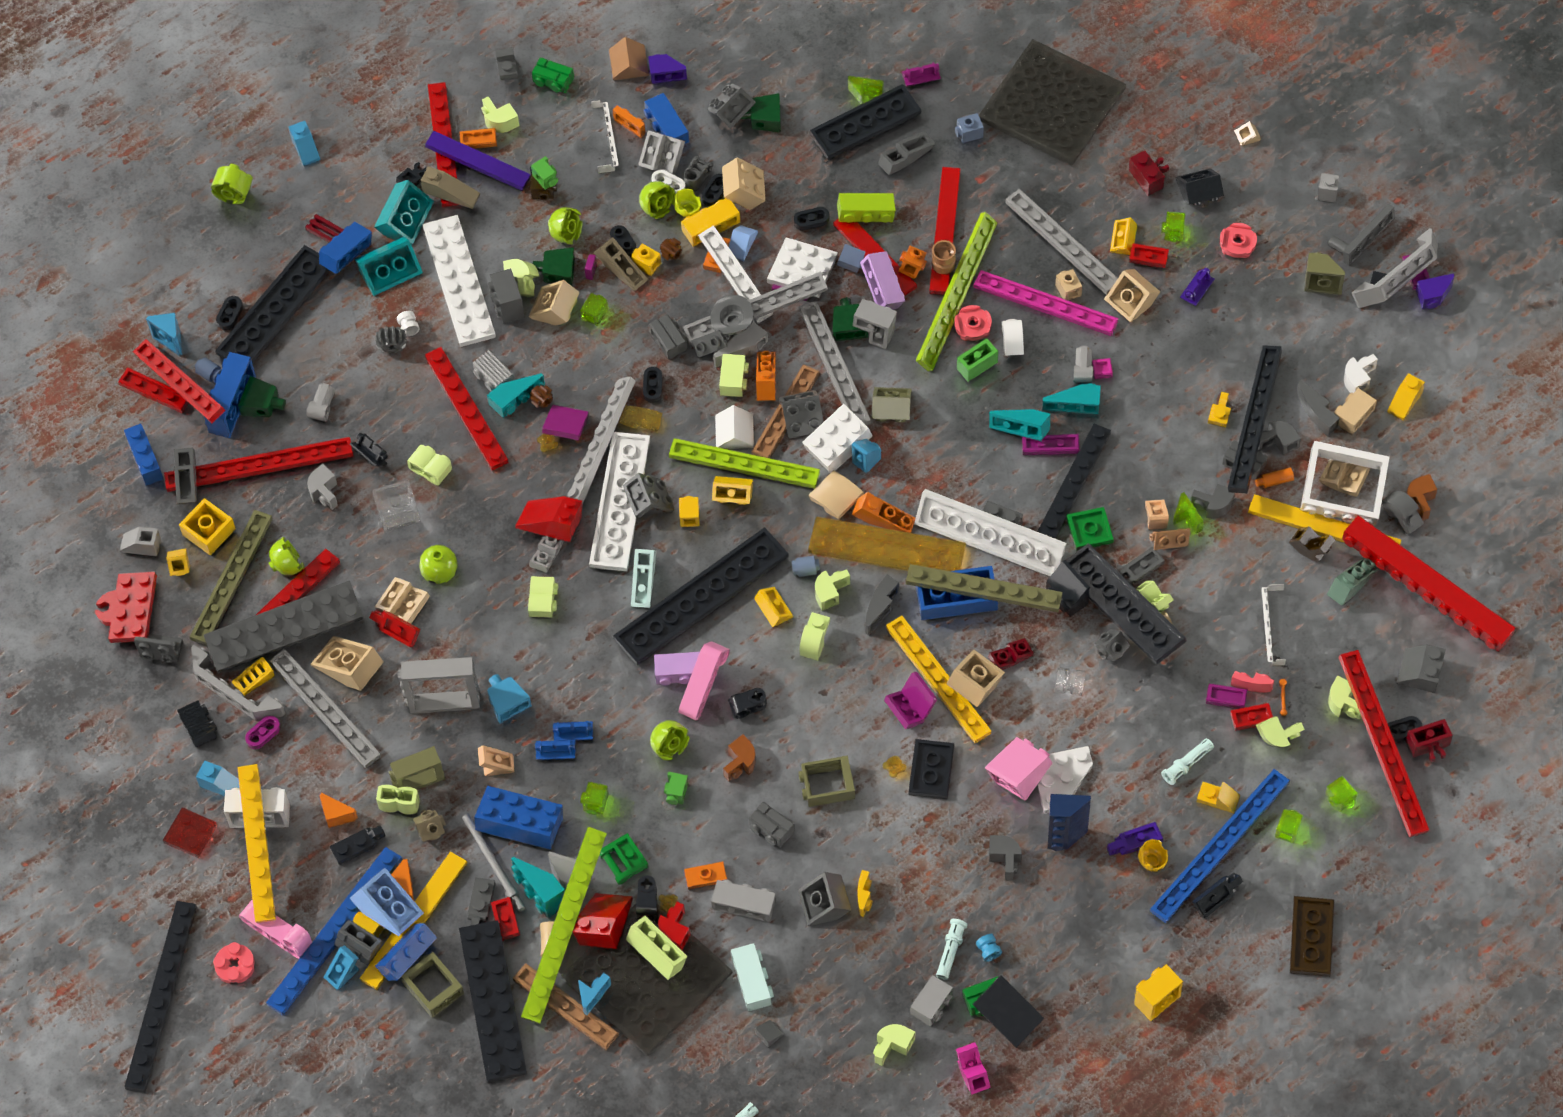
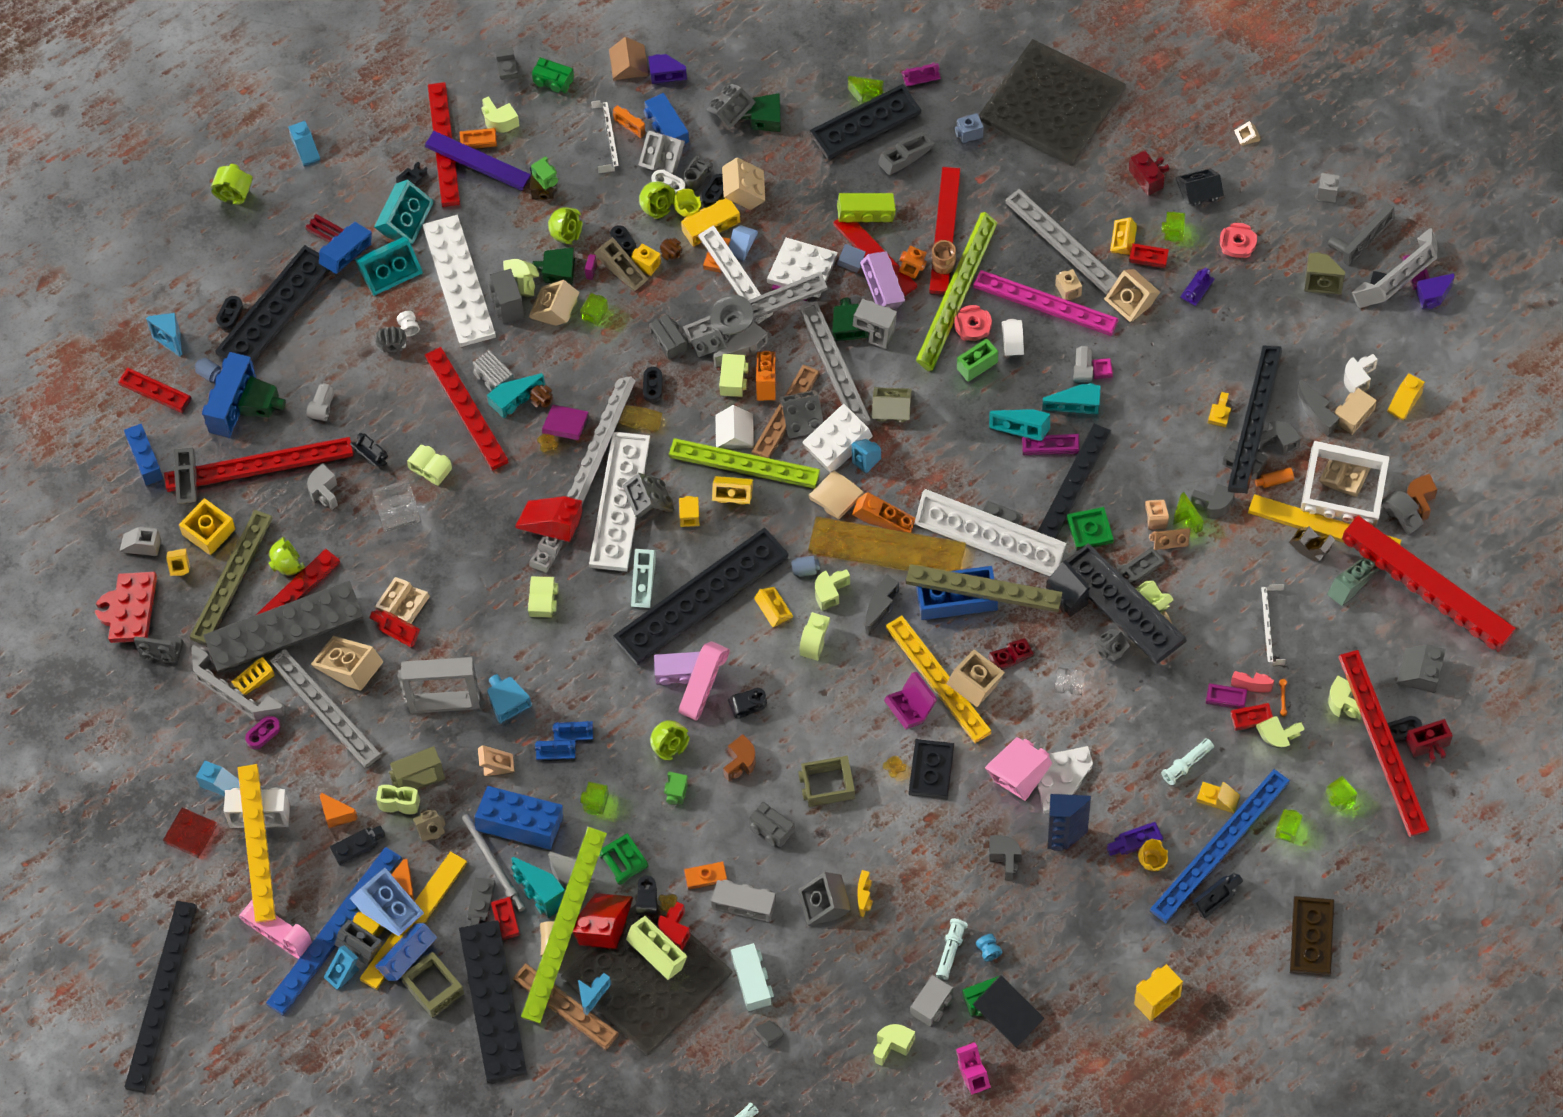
plate [133,339,225,423] -> none
black brick [177,700,217,747] -> none
coral plate [213,942,255,984] -> none
lime cylinder [419,545,458,584] -> none
dark tan slope [421,166,480,209] -> none
black plate [794,207,830,230] -> none

